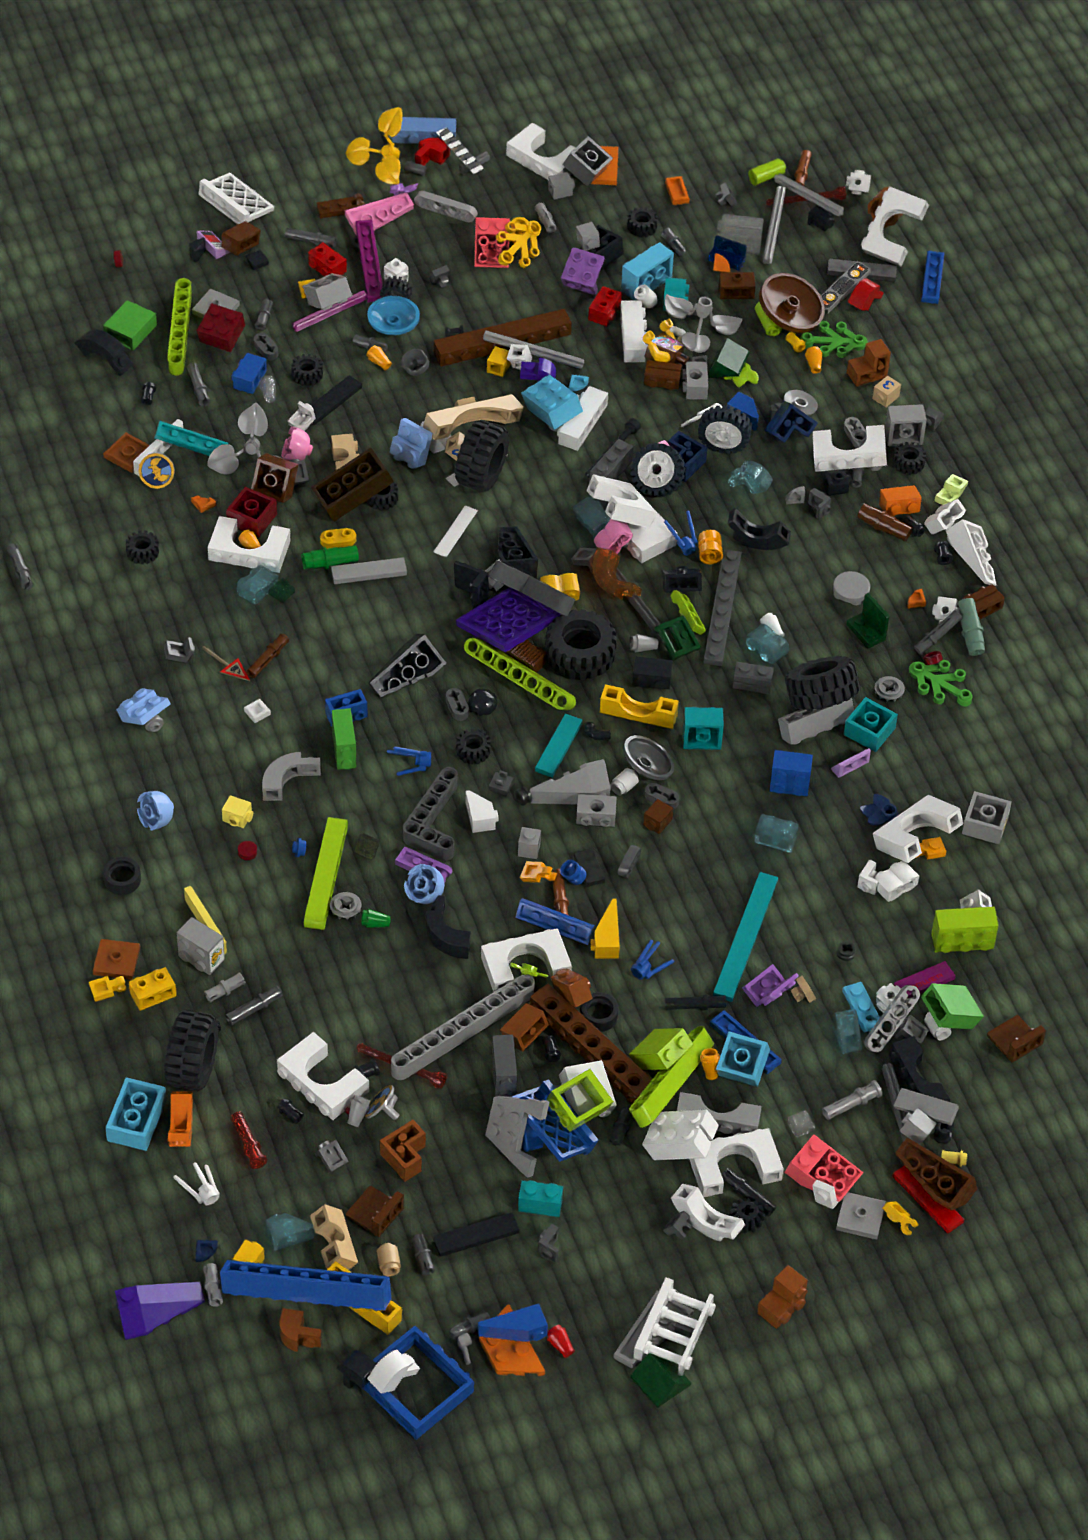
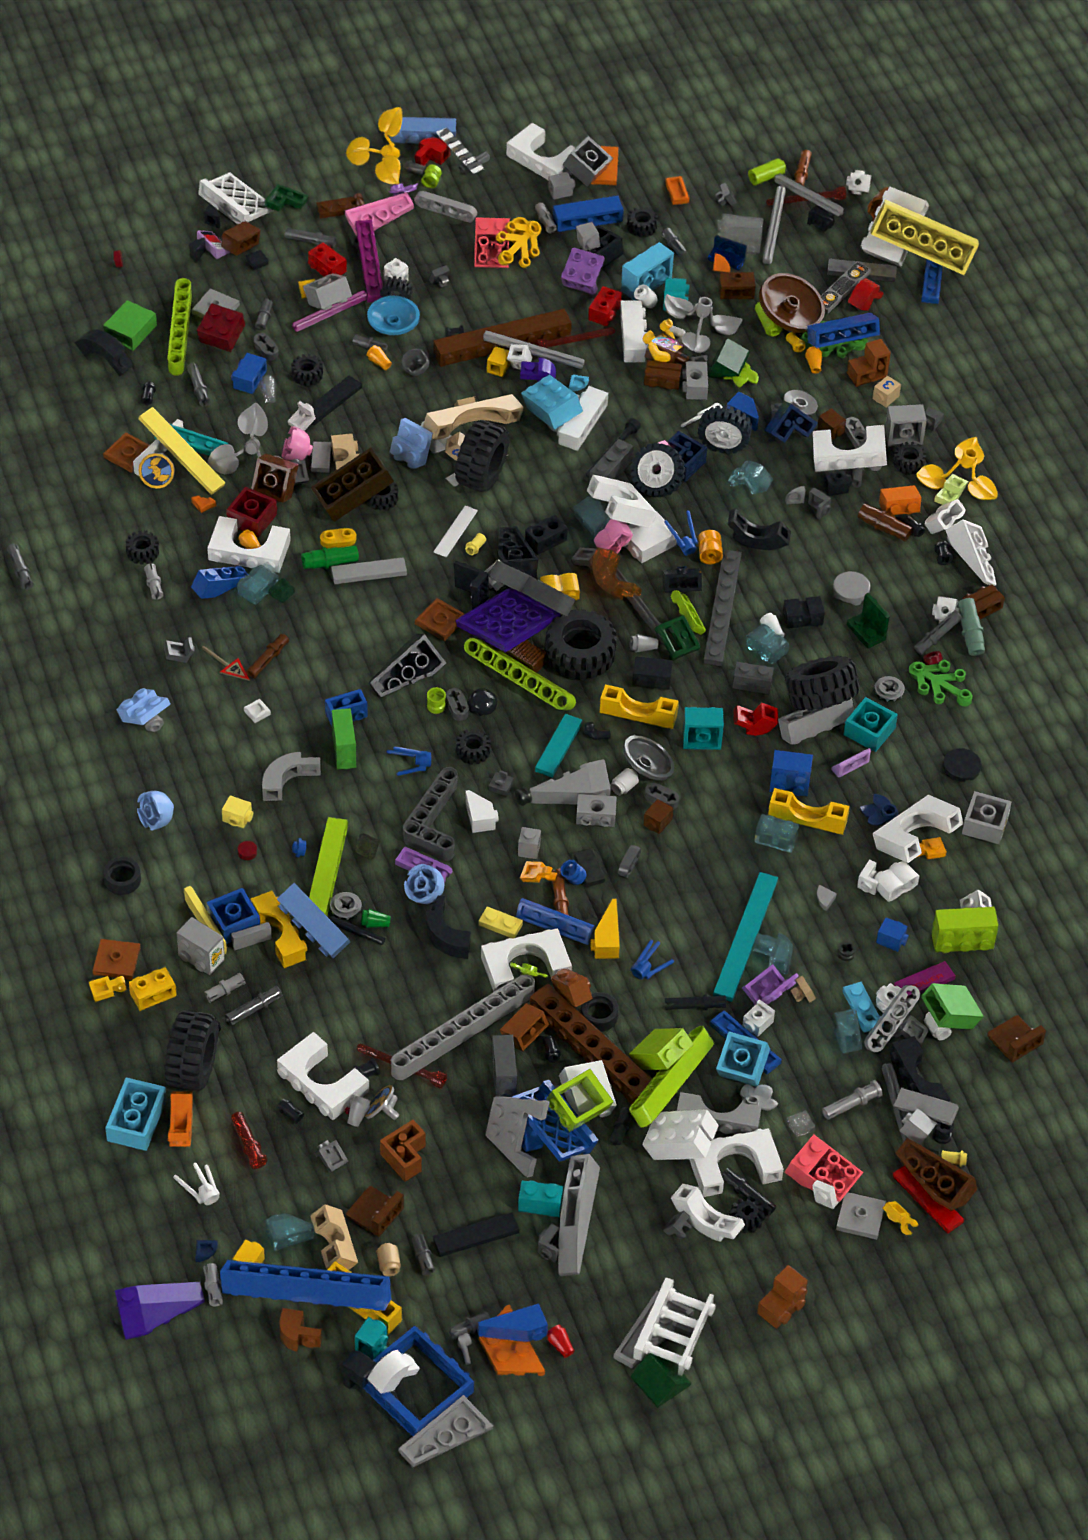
light orange cone [700,1048,720,1080] -> none
orange tile [907,589,926,609] -> none
none -> light yellow tile [139,407,225,495]
none -> light grey pin [144,564,163,600]
none -> blue slope [191,566,251,599]
none -> black slope [204,204,221,229]
none -> blue brick [206,888,260,944]
none -> light grey tile [231,922,272,951]
none -> yellow arch [250,891,307,968]
none -> dark green plate [264,184,309,212]
none -> medium blue brick [277,883,350,958]
none -> light grey tile [311,442,331,473]
none -> black bar [330,916,386,945]
none -> teal brick [355,1317,388,1360]
none -> light grey wing [398,1395,493,1467]
none -> dark orange plate [415,598,464,641]
none -> lime wheel [422,165,442,188]
none -> lime wheel [427,687,446,714]
none -> light yellow pin [465,533,486,555]
none -> light yellow plate [479,907,523,938]
none -> black brick [525,515,568,555]
none -> clear red piece [535,327,615,349]
none -> blue brick [553,196,623,232]
none -> light grey slope [559,1154,600,1276]
none -> red brick [733,702,778,735]
none -> light grey plate [740,1084,778,1111]
none -> white brick [743,999,775,1036]
none -> clear light blue brick [754,933,793,974]
none -> yellow arch [768,788,850,835]
none -> black brick [783,596,825,629]
none -> blue brick [807,313,880,348]
none -> reddish brown brick [817,408,846,440]
none -> light grey tile [817,885,837,910]
none -> light yellow brick [871,199,979,275]
none -> blue brick [876,918,909,952]
none -> yellow plant [916,437,998,500]
none -> black tile [943,748,982,782]

